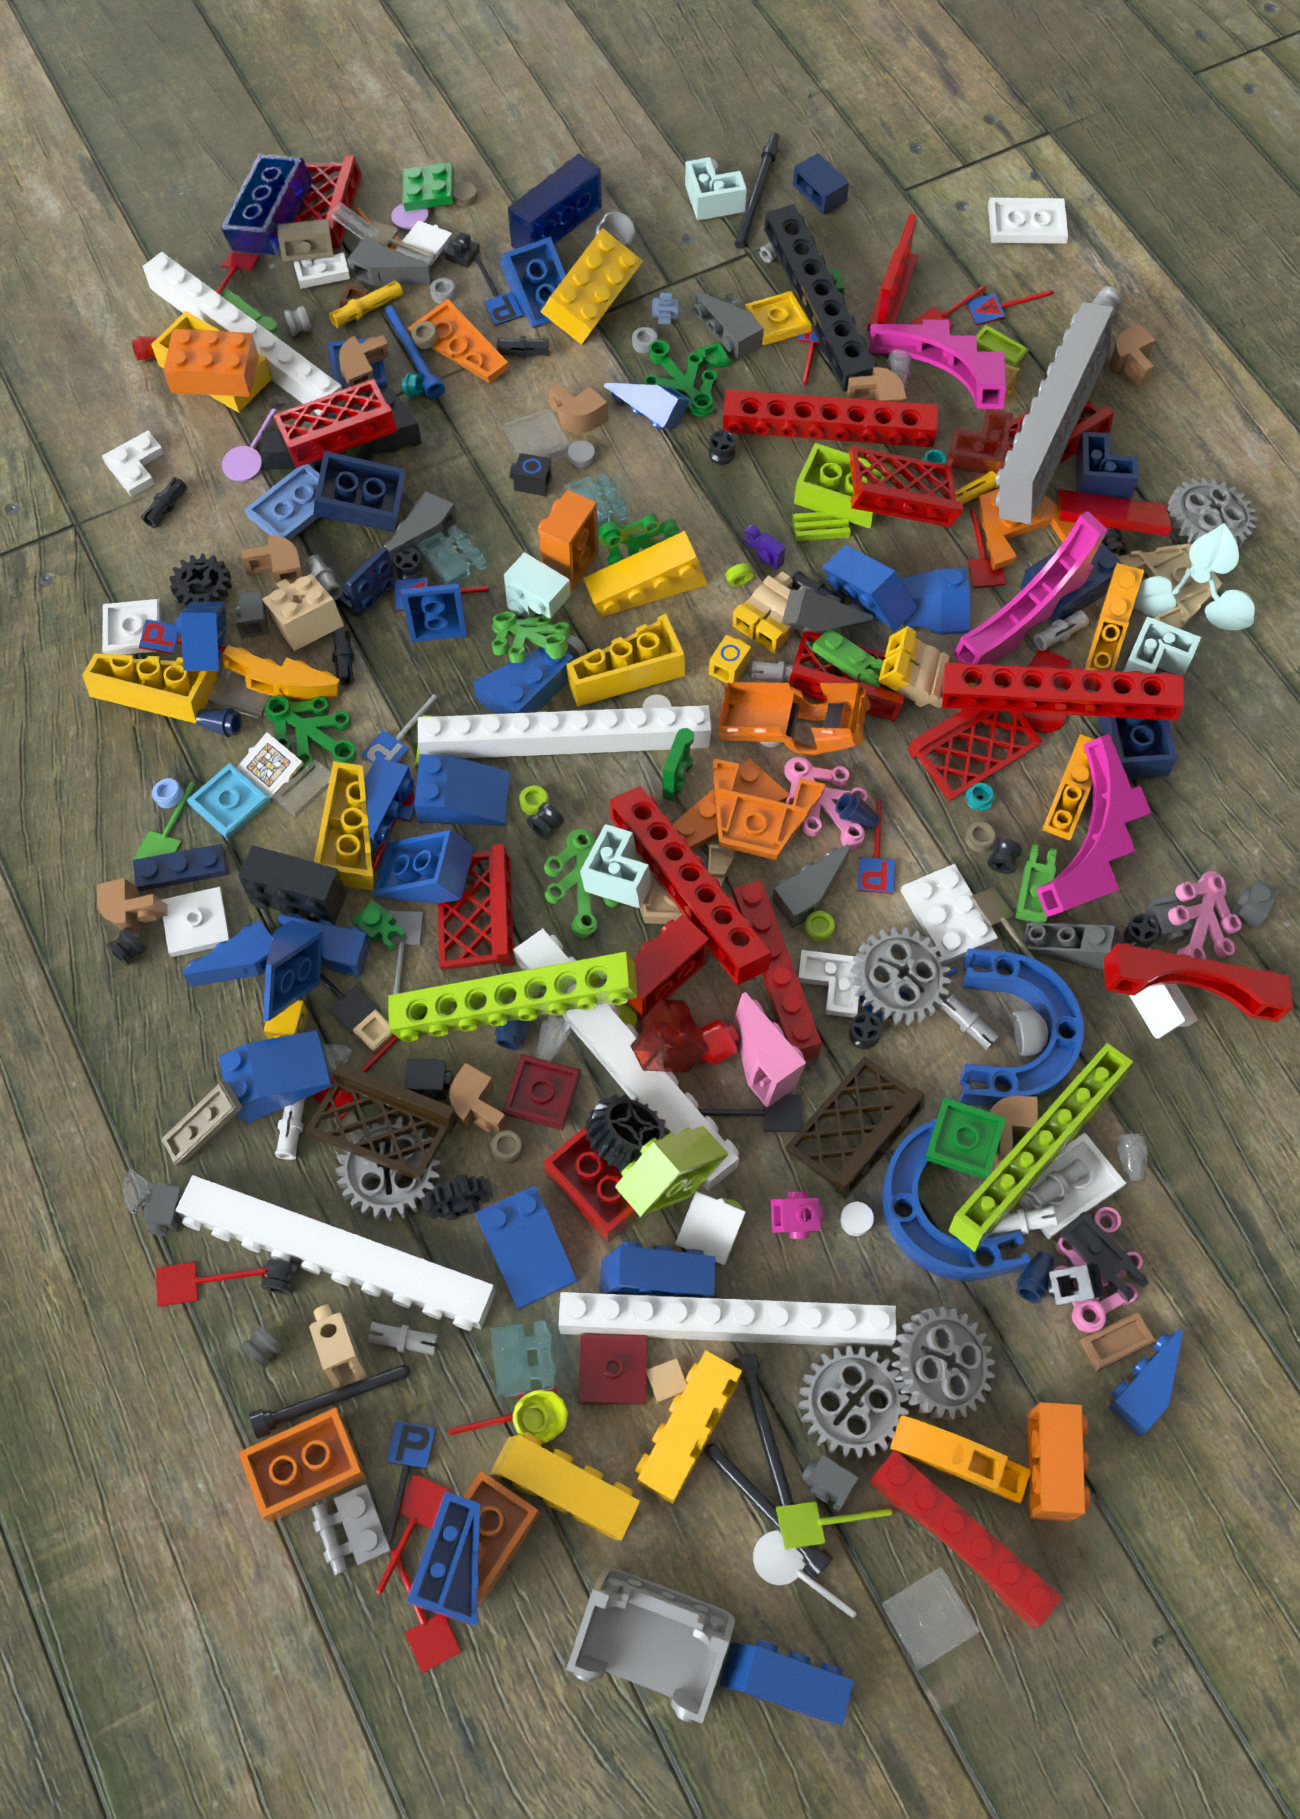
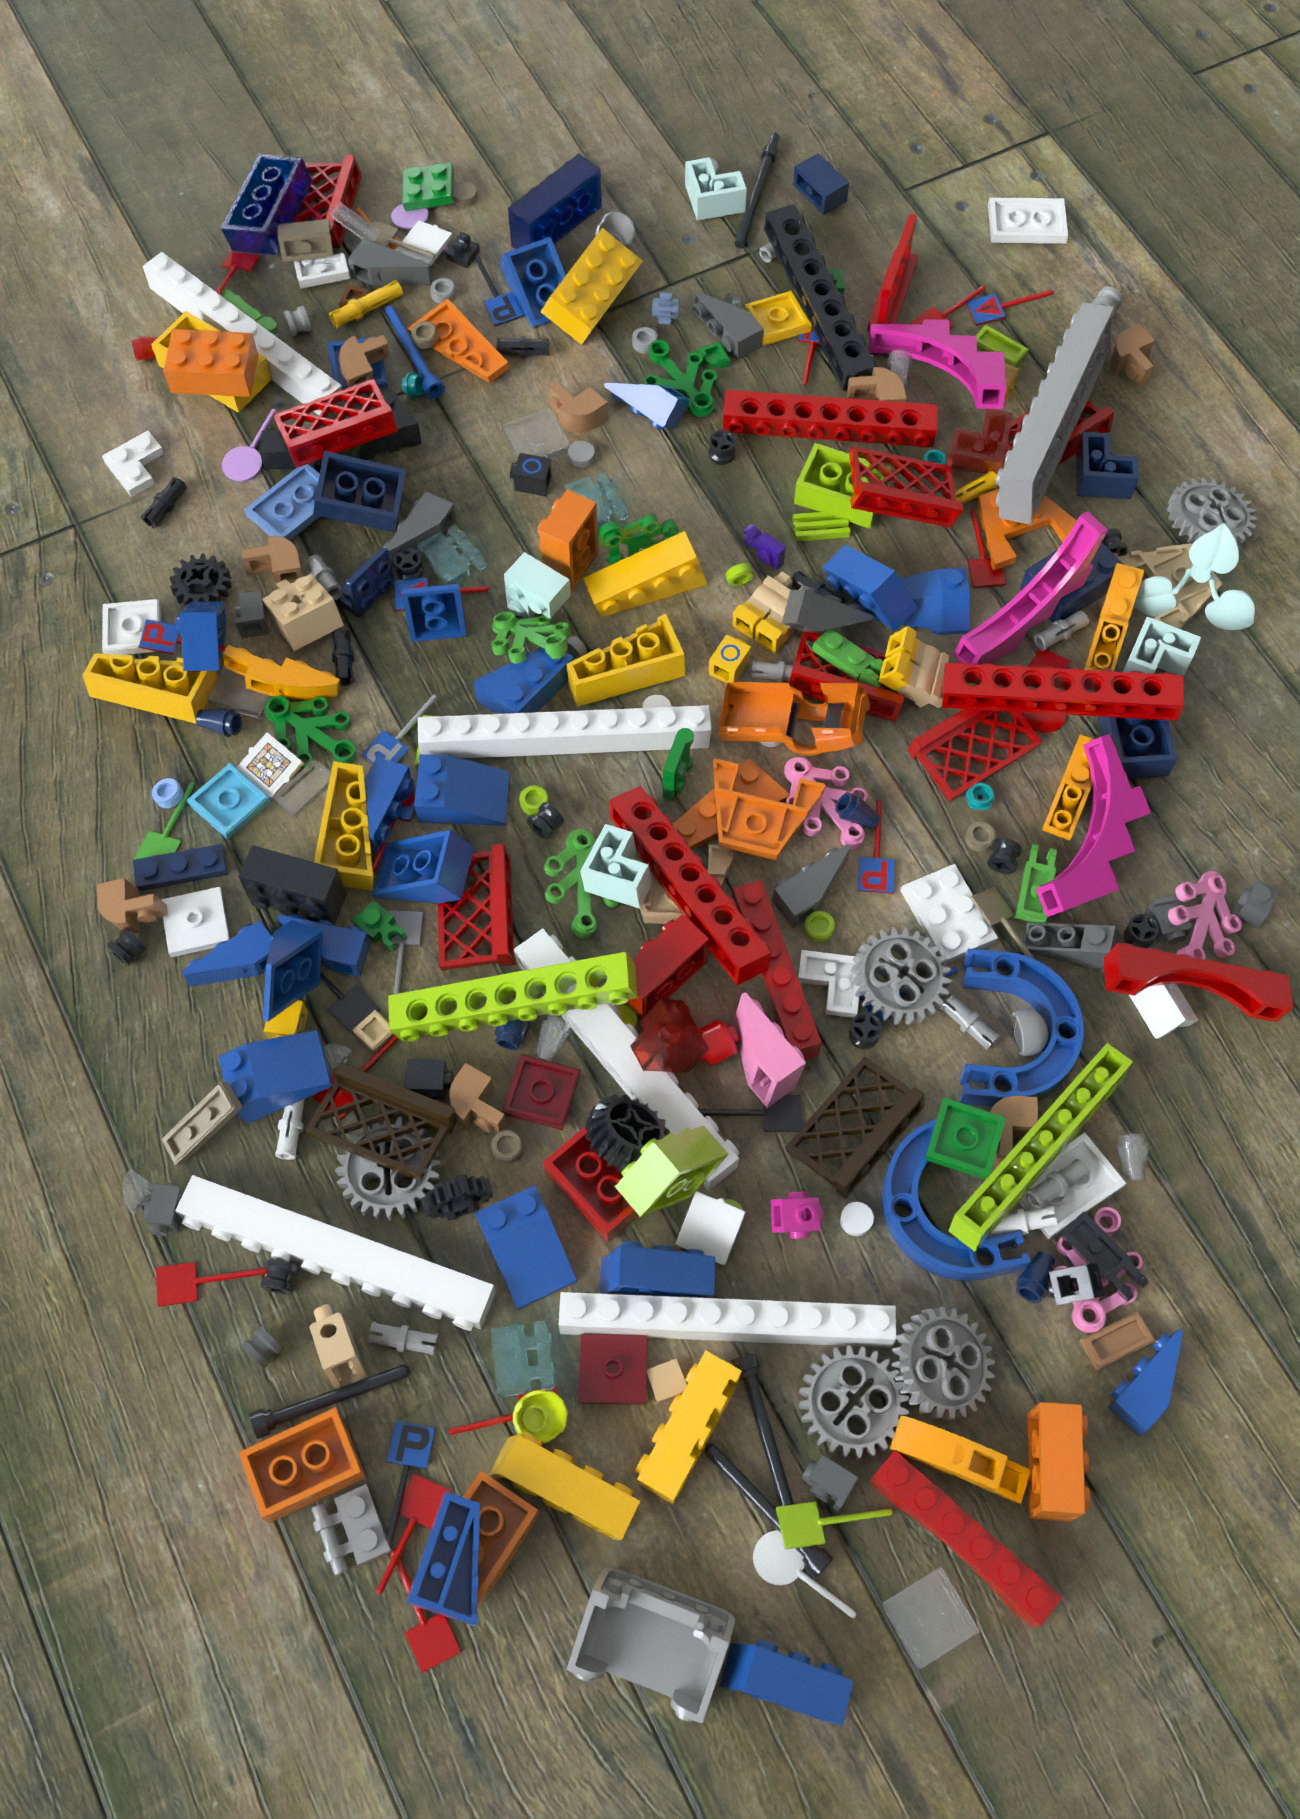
red tile [1056,489,1171,536] -> none

